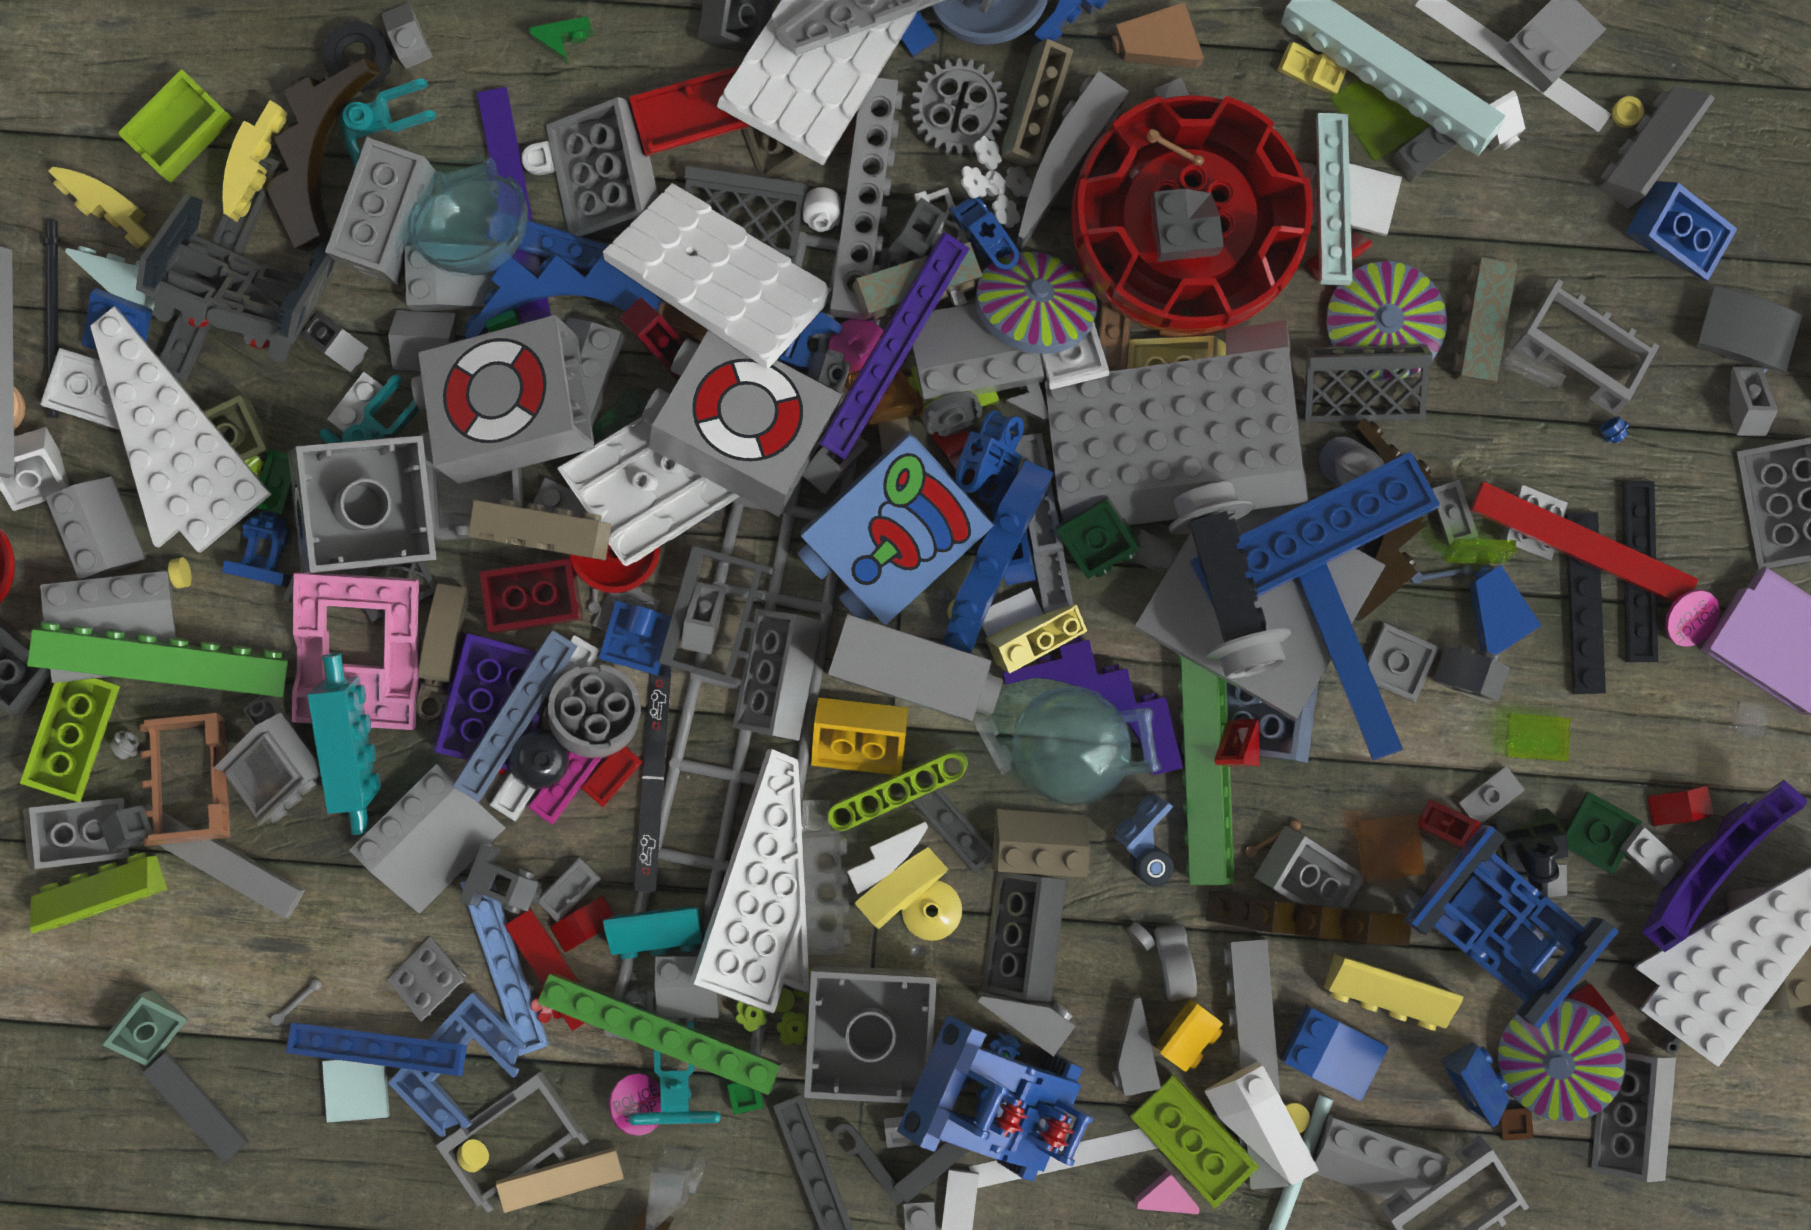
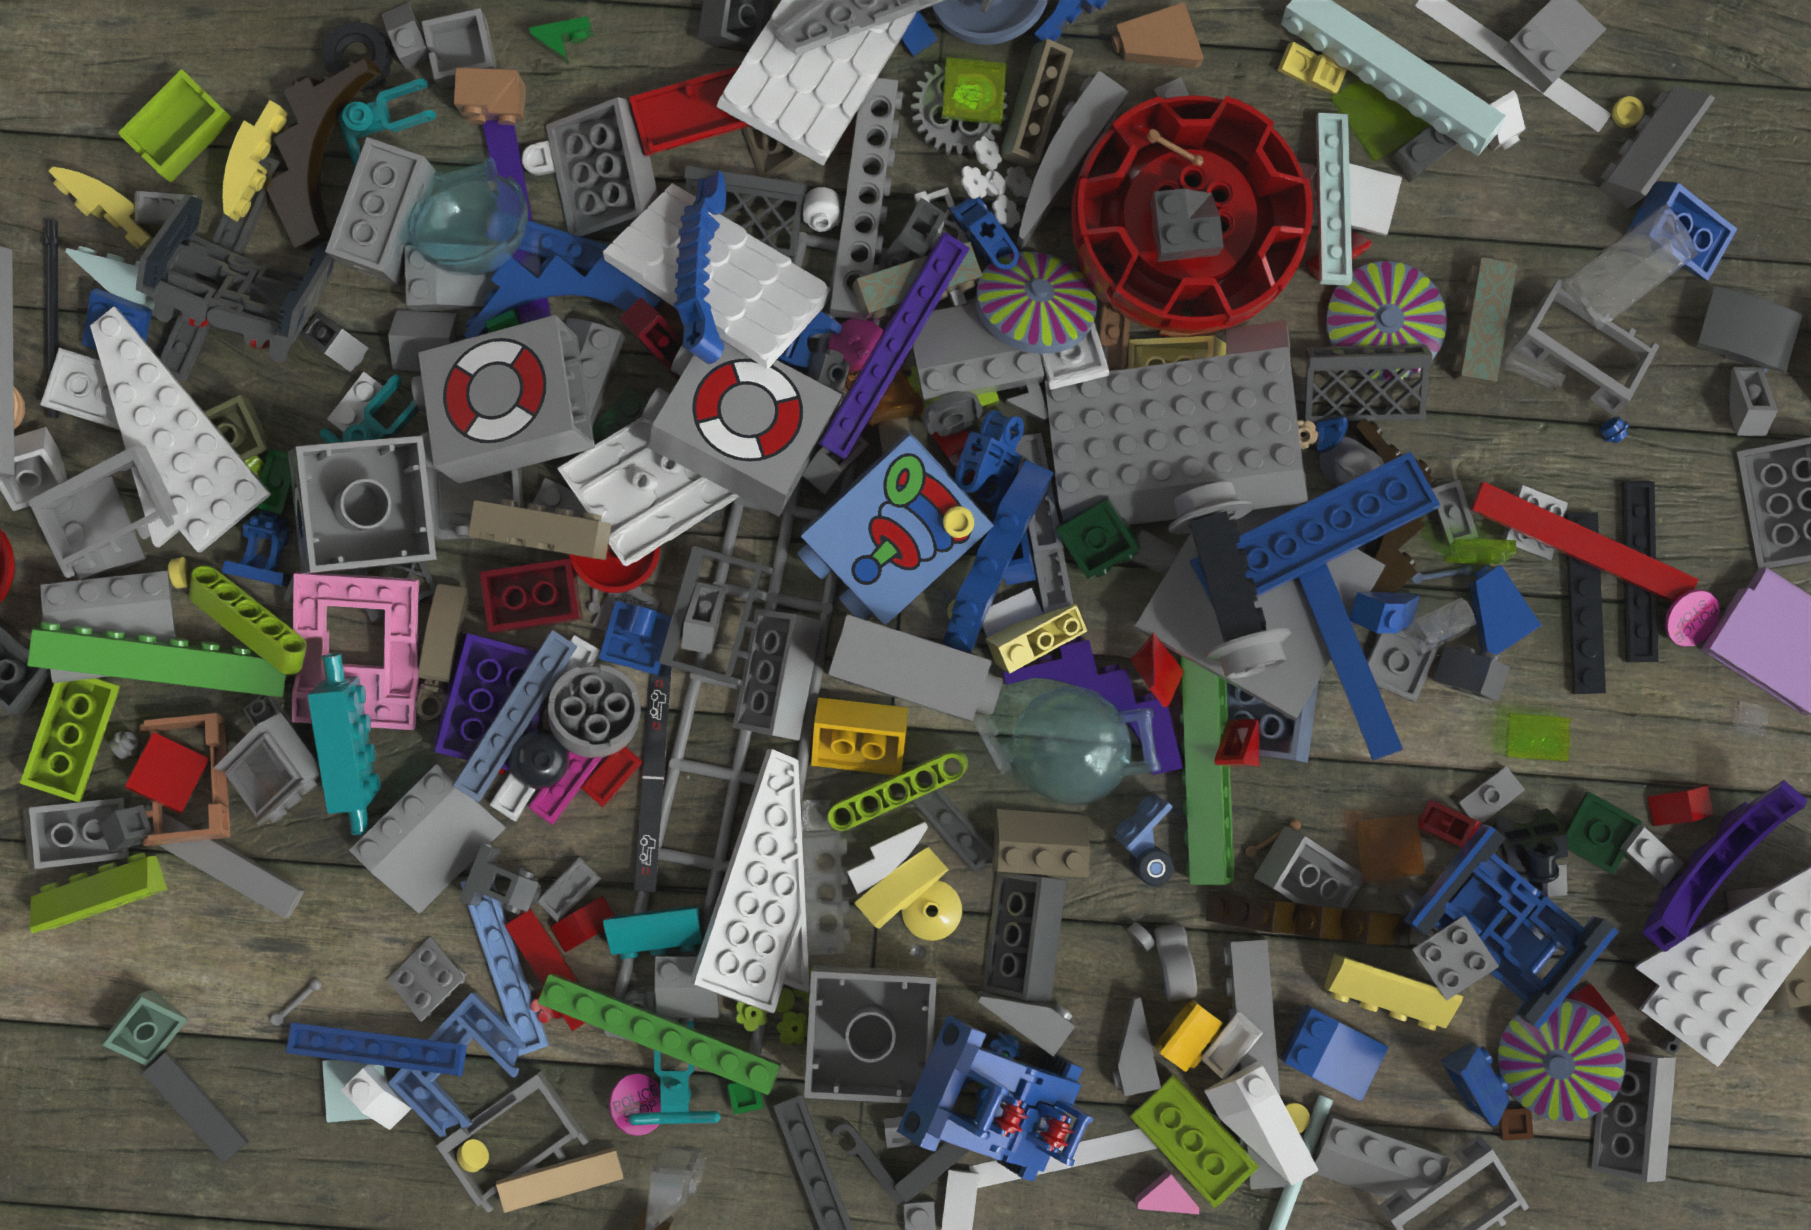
none -> light grey hinge [28,446,178,578]
none -> red tile [124,732,210,814]
none -> light grey plate [134,191,197,225]
none -> lime beam [189,566,307,675]
none -> white slope [341,1064,412,1130]
none -> light grey piece [421,8,497,89]
none -> medium nougat slope [454,68,526,125]
none -> blue piece [674,171,726,364]
none -> clear neon green tile [941,57,1006,125]
none -> light yellow tile [943,506,974,538]
none -> red slope [1130,632,1184,708]
none -> white tile [1201,1012,1263,1080]
none -> tan plate [1298,420,1318,449]
none -> blue tile [1316,417,1348,453]
none -> blue slope [1350,592,1420,633]
none -> clear hips [1404,597,1477,657]
none -> light grey hinge [1412,915,1499,1000]
none -> clear slope [1561,204,1698,331]

